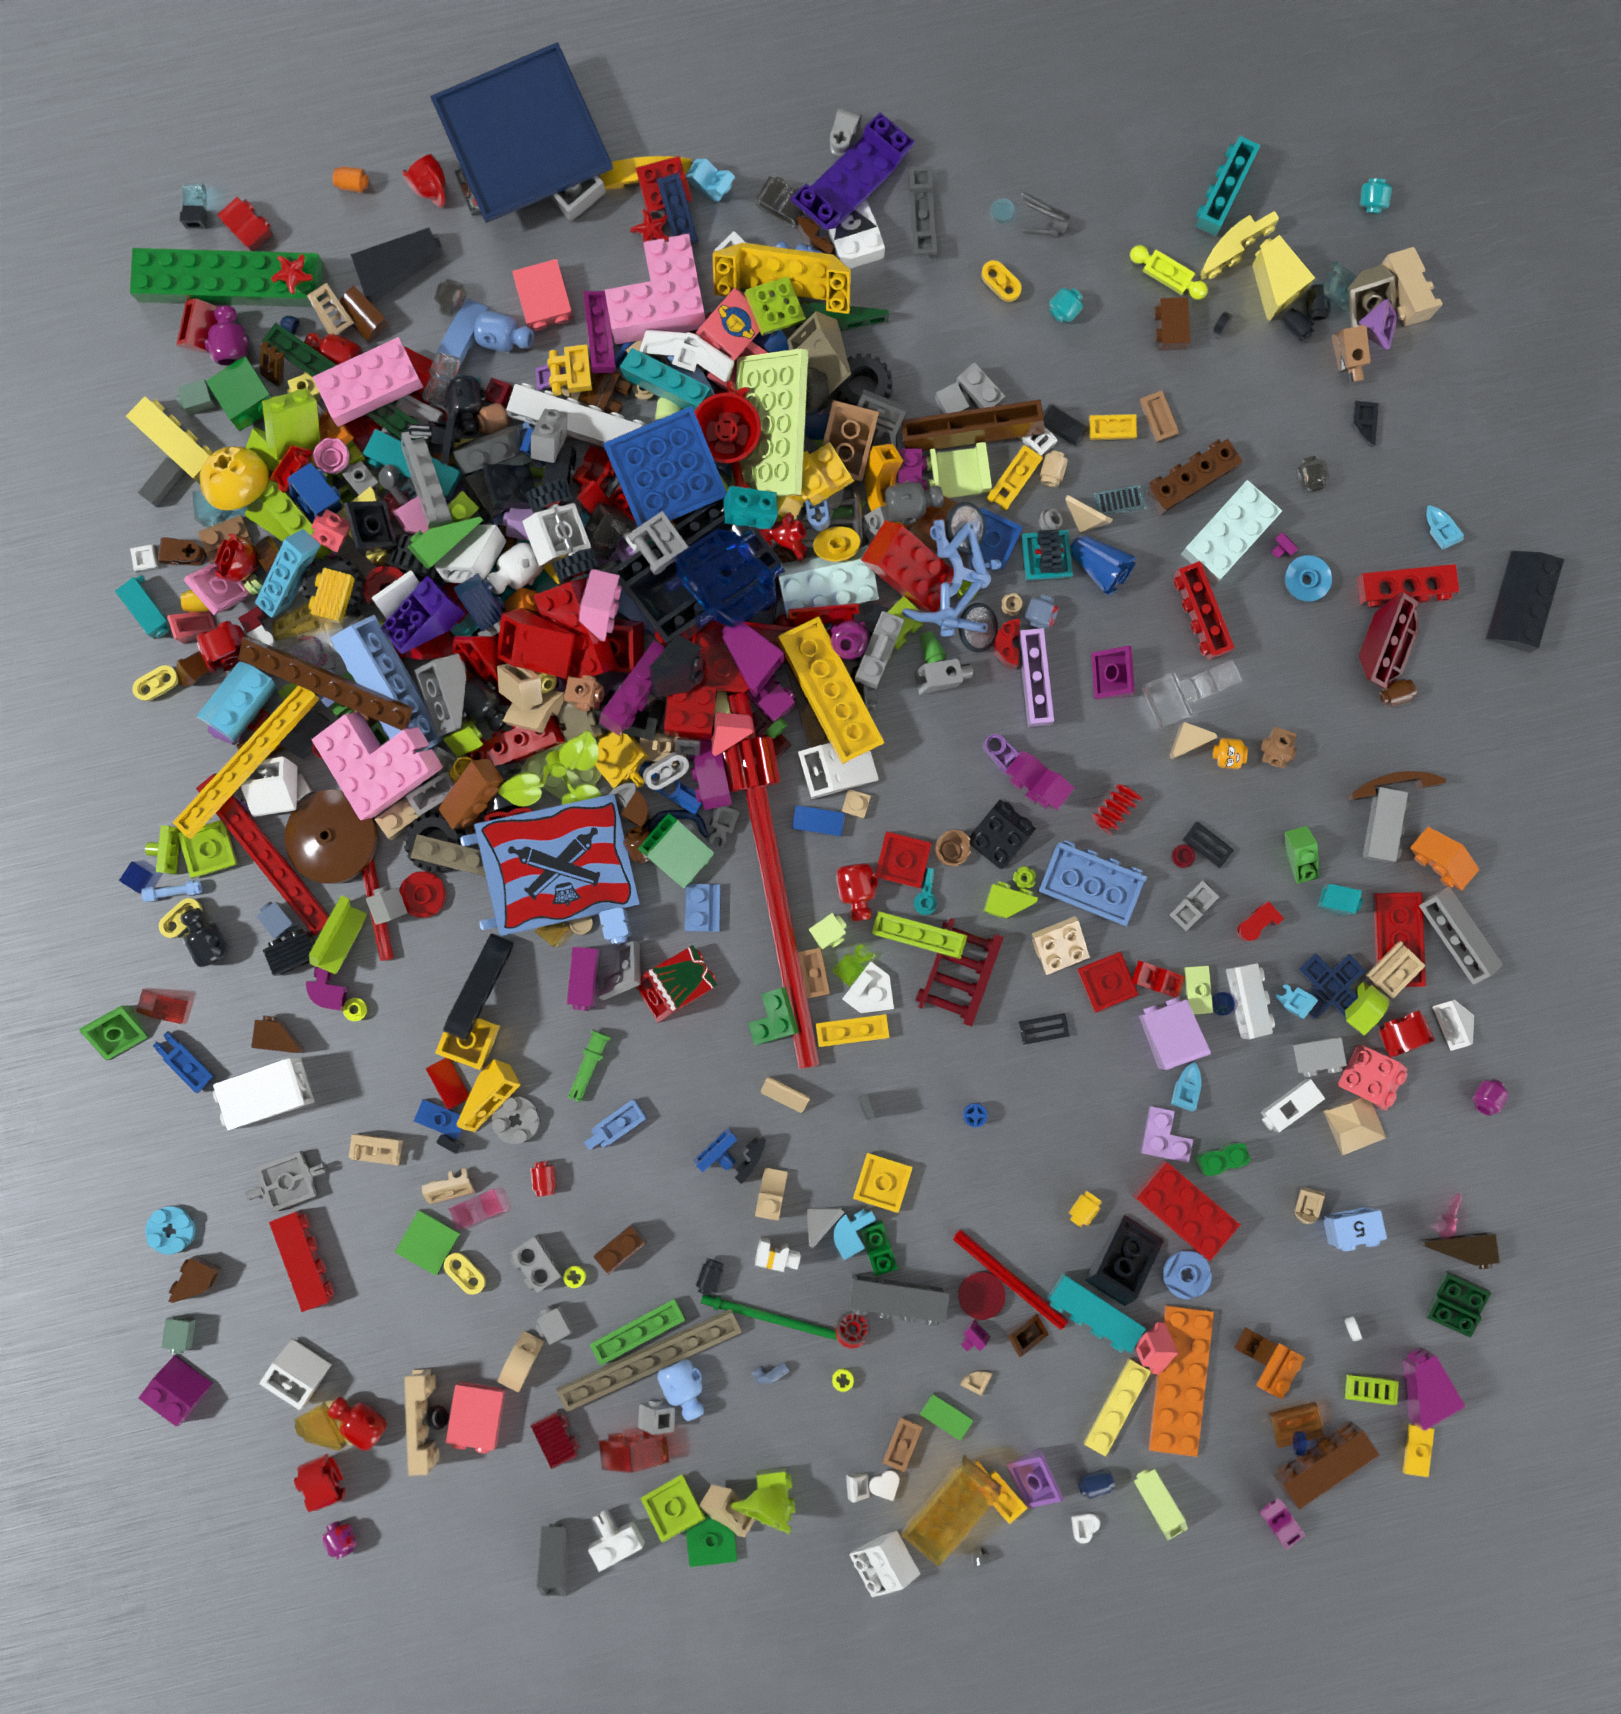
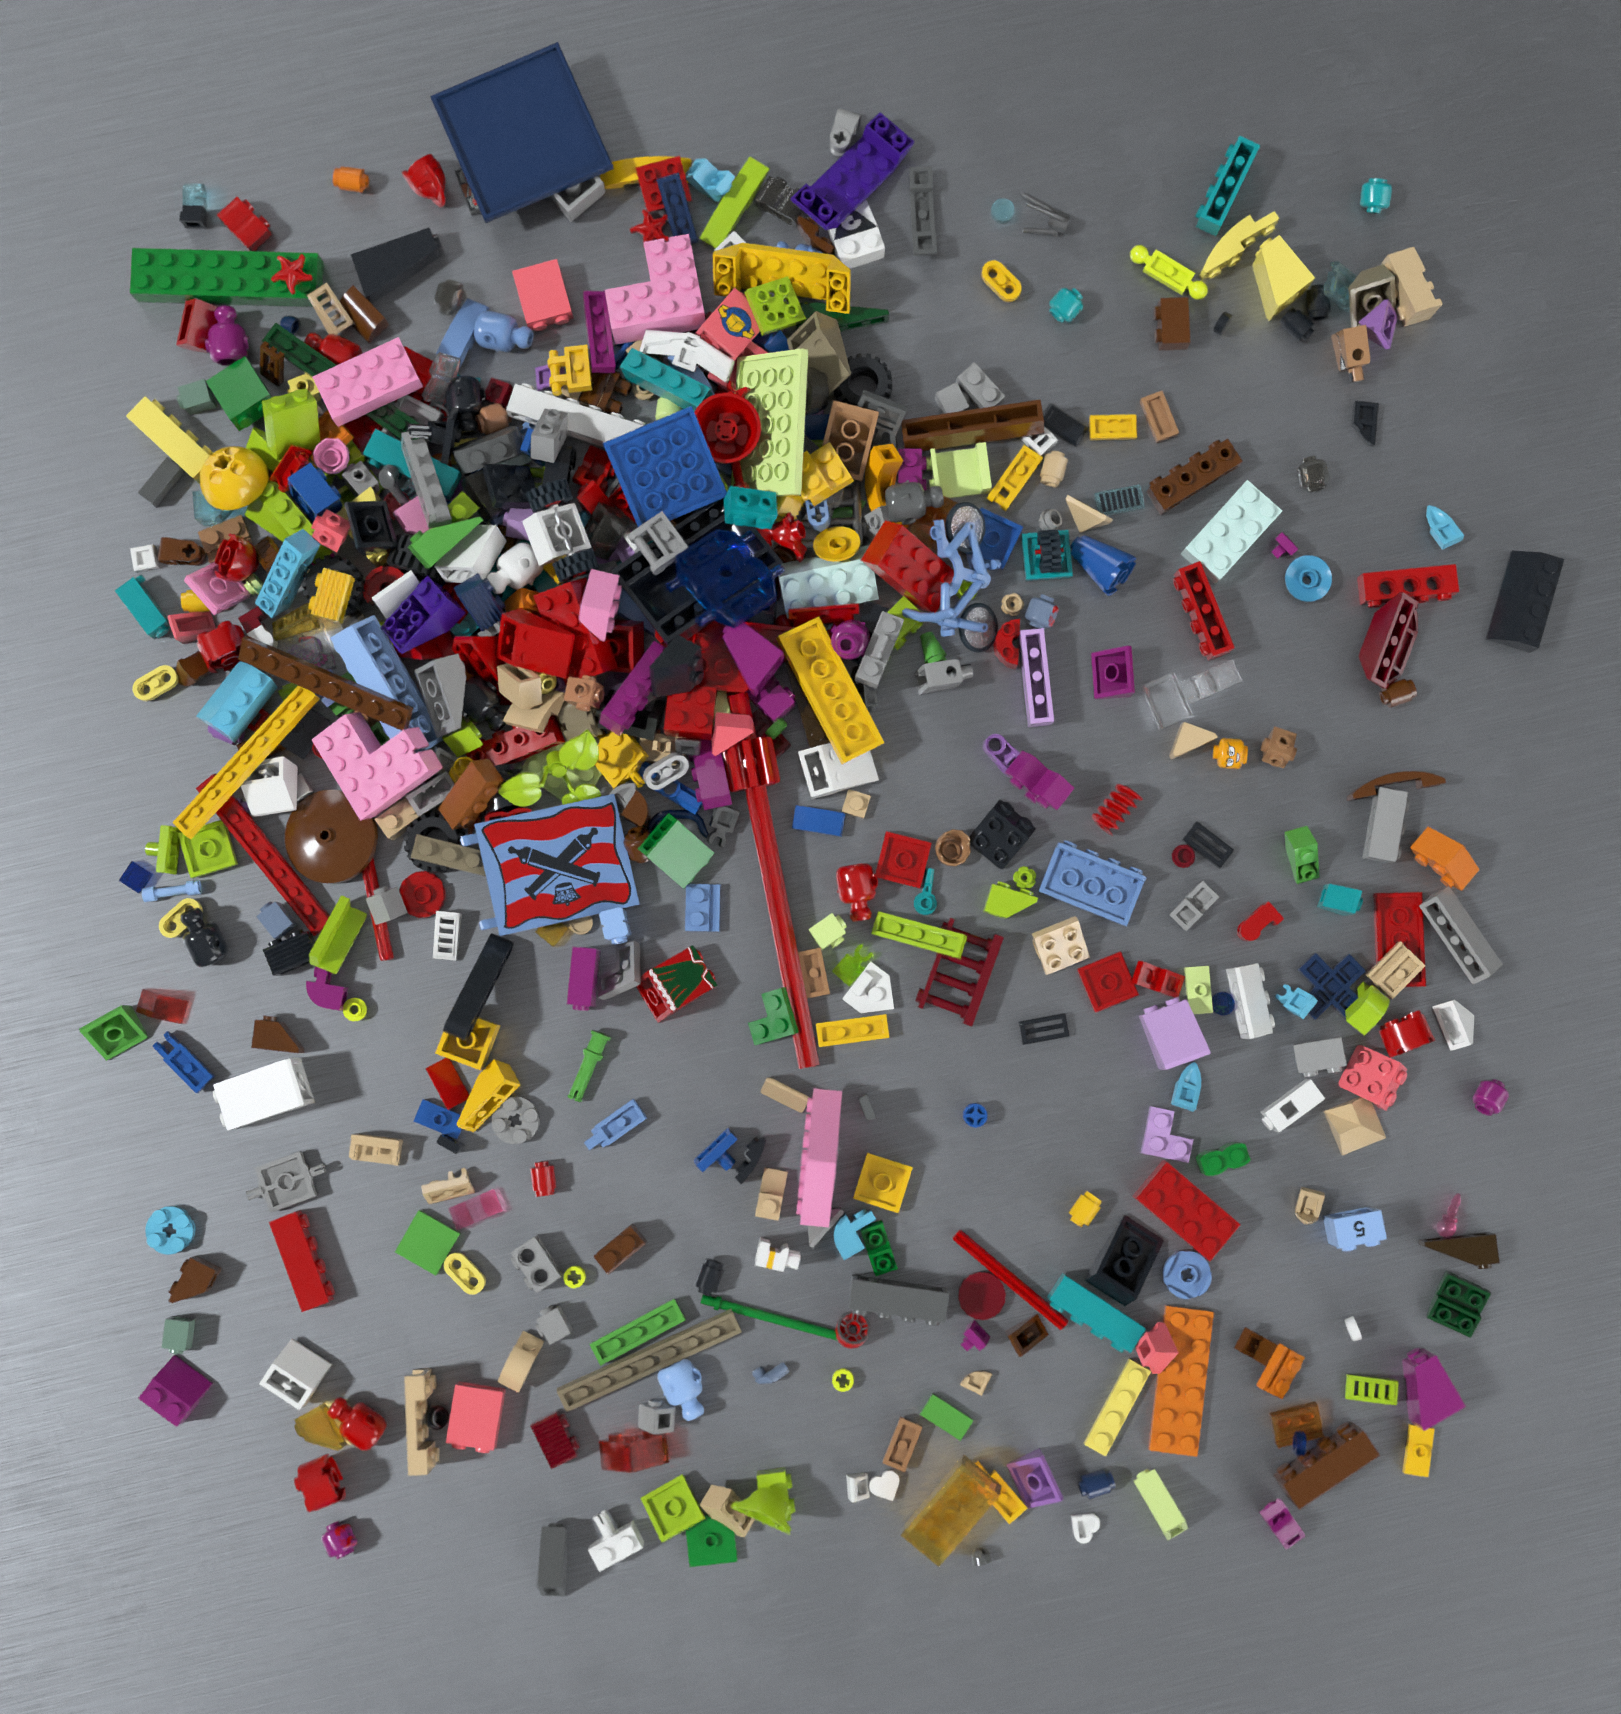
white slope [849,1531,920,1597] -> none
none -> white slope [433,911,462,961]
none -> lime slope [700,156,770,248]
none -> bright pink piece [796,1088,842,1227]

